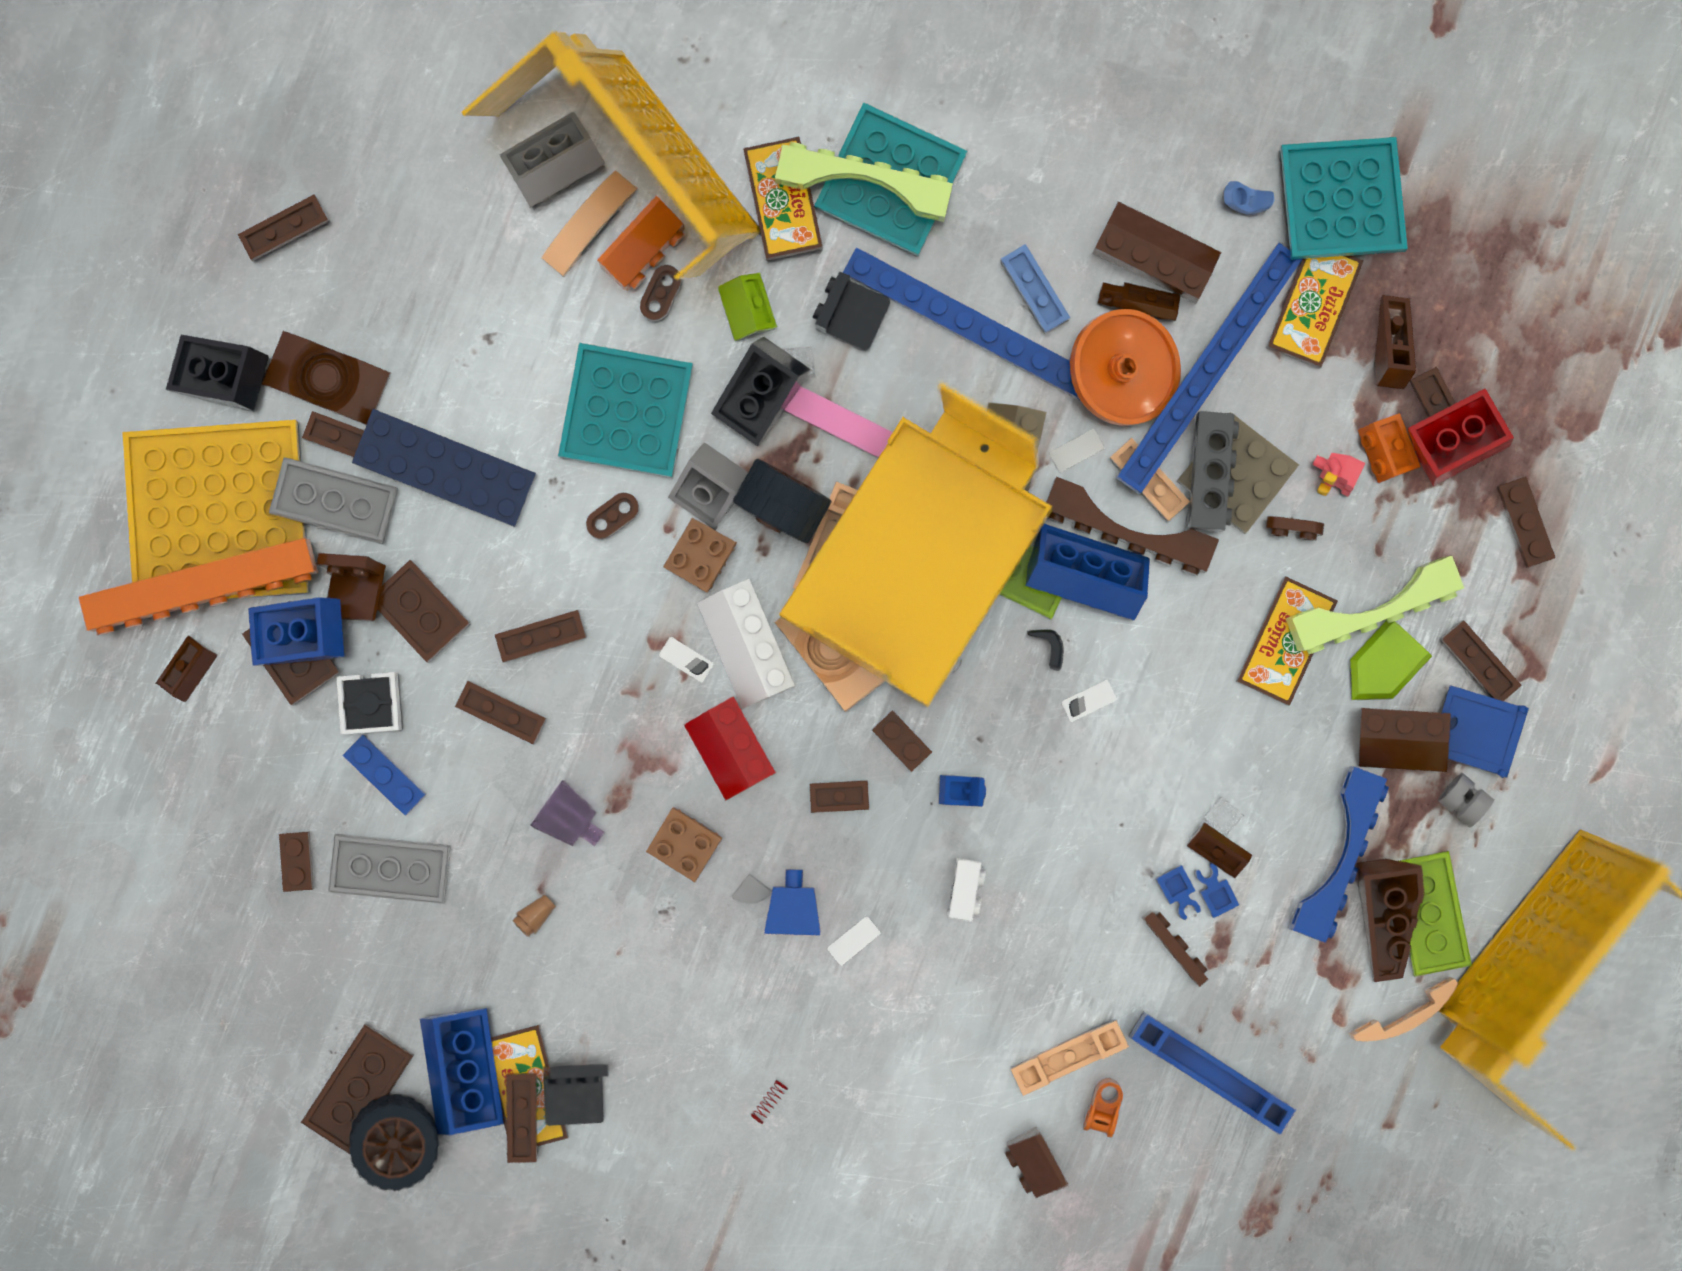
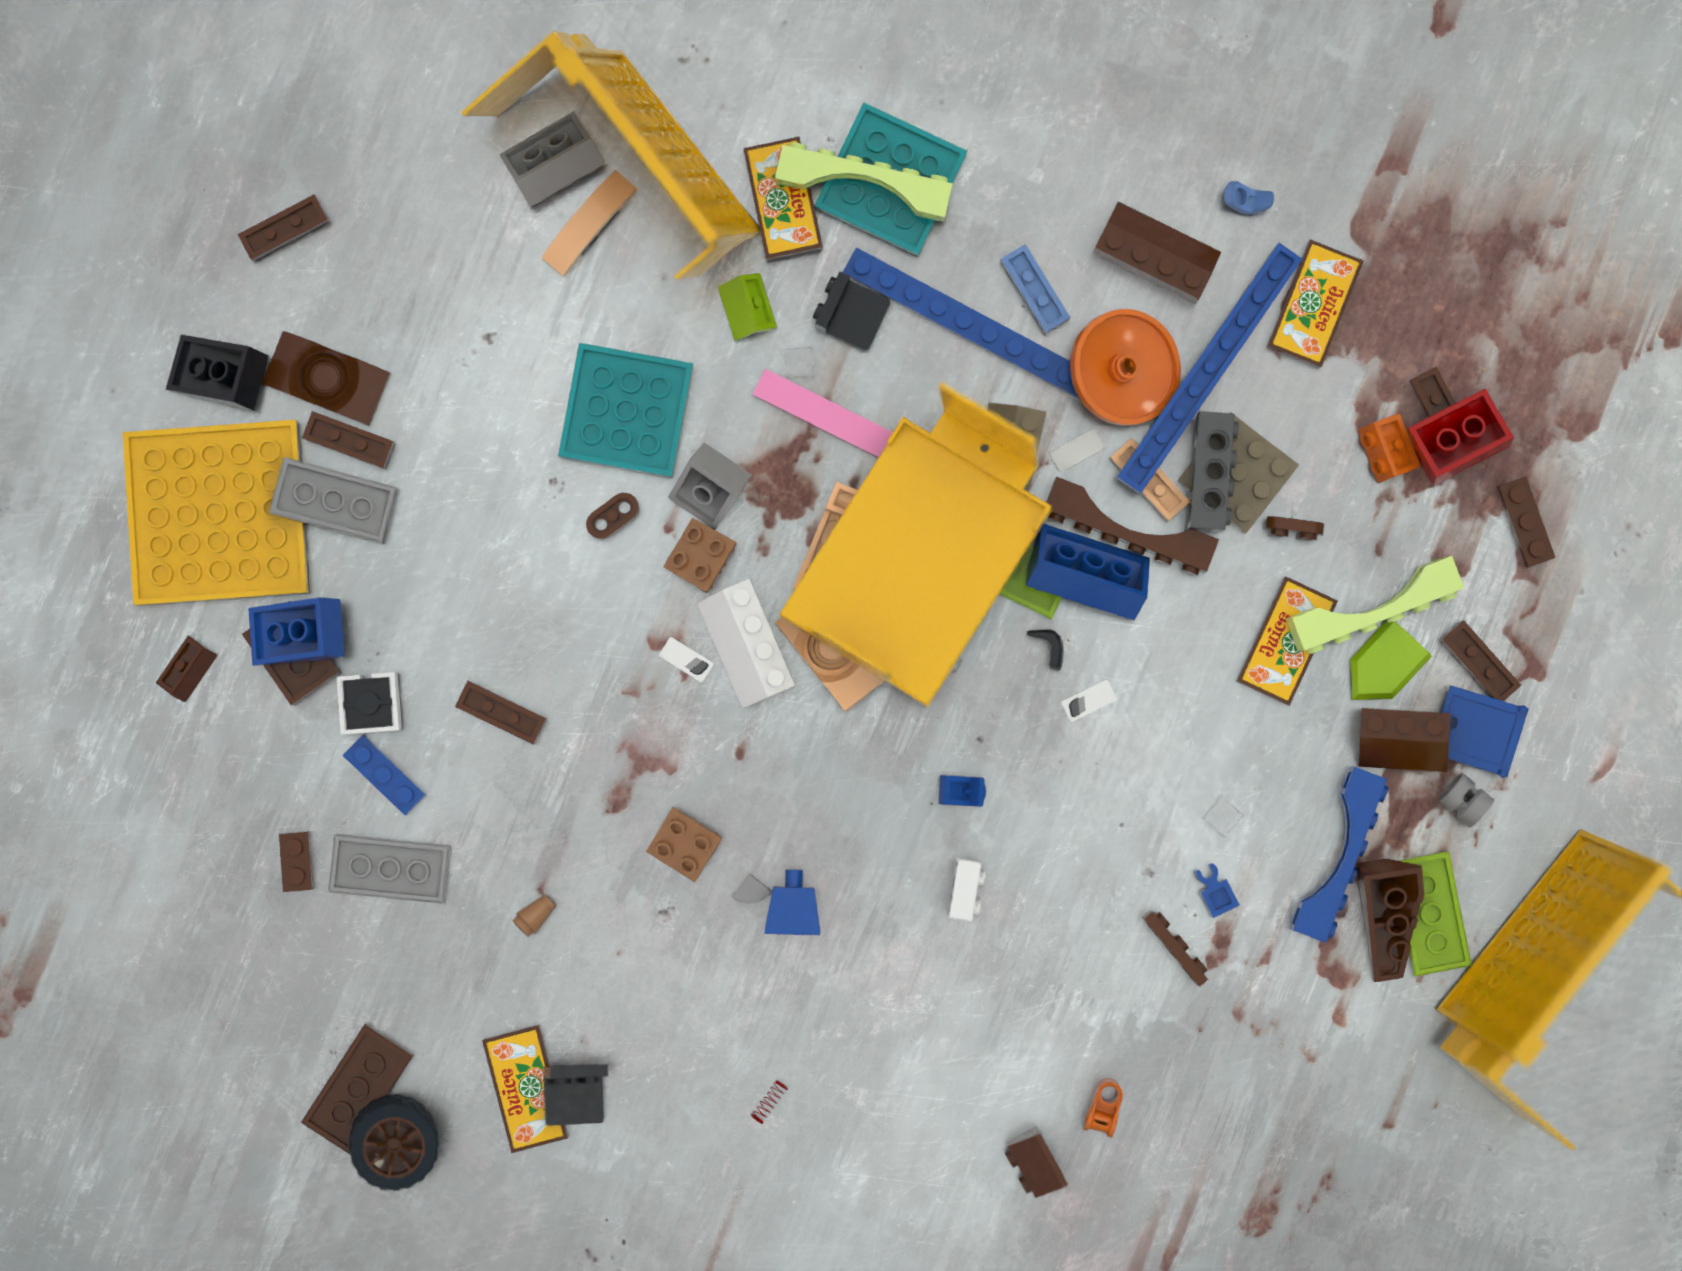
orange brick [79,538,318,635] -> none
reddish brown bracket [316,553,386,622] -> none
dark blue plate [352,409,536,527] -> none
reddish brown plate [377,560,470,663] -> none
blue slope [420,1008,504,1135] -> none
reddish brown plate [495,610,587,663] -> none
reddish brown plate [506,1073,538,1163] -> none
clear purple torso [530,780,605,847] -> none
orange slope [597,196,685,292] -> none
reddish brown plate [640,265,681,321] -> none
red slope [684,696,776,801] -> none
black slope [711,337,811,446] -> none
black wheel [733,459,832,543] -> none
reddish brown plate [810,780,869,813] -> none
white sticker [827,916,881,965] -> none
reddish brown plate [872,710,932,772] -> none
light nougat slope [1011,1020,1129,1096] -> none
reddish brown hinge [1098,282,1180,321] -> none
blue arch [1129,1012,1296,1135] -> none
blue plate [1155,865,1201,920] -> none
reddish brown plate [1187,822,1252,878] -> none
teal plate [1280,137,1408,260] -> none
coral piece [1312,453,1365,497] -> none
light nougat slope [1349,977,1458,1041] -> none
reddish brown slope [1375,295,1416,389] -> none

